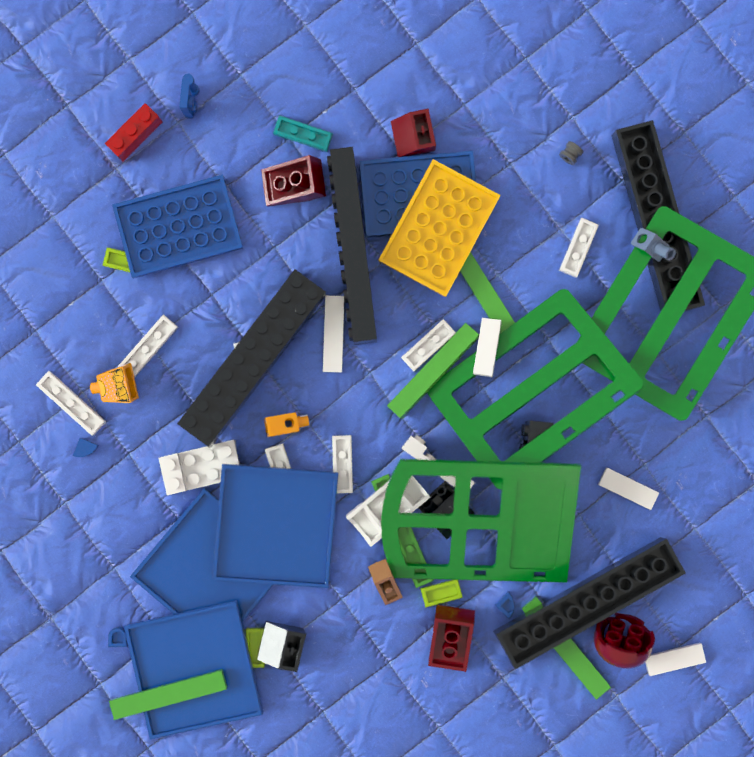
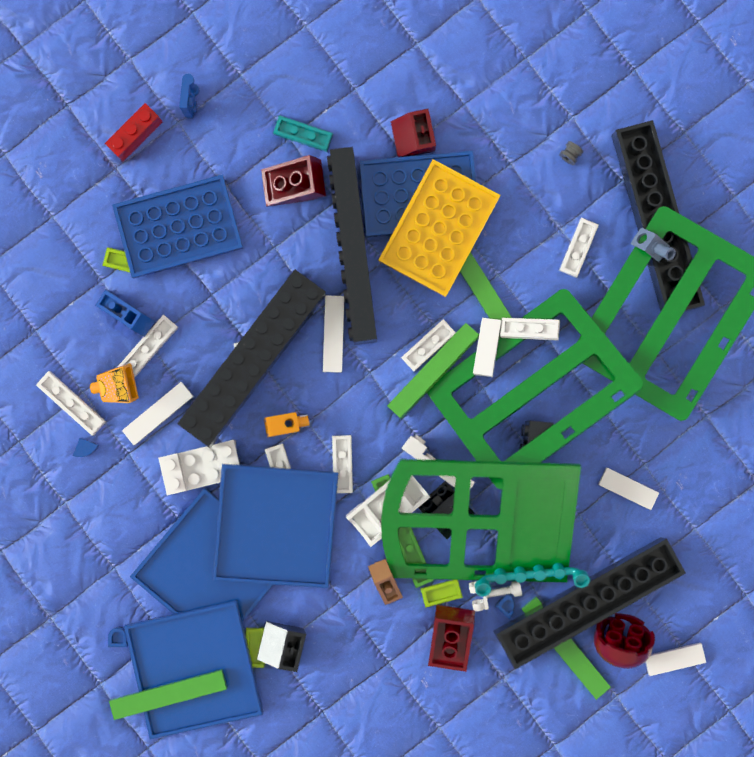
none -> blue slope [95,290,155,337]
none -> white tile [122,382,194,445]
none -> white bar [469,581,522,611]
none -> teal bar [475,563,590,597]
none -> white tile [500,318,560,340]

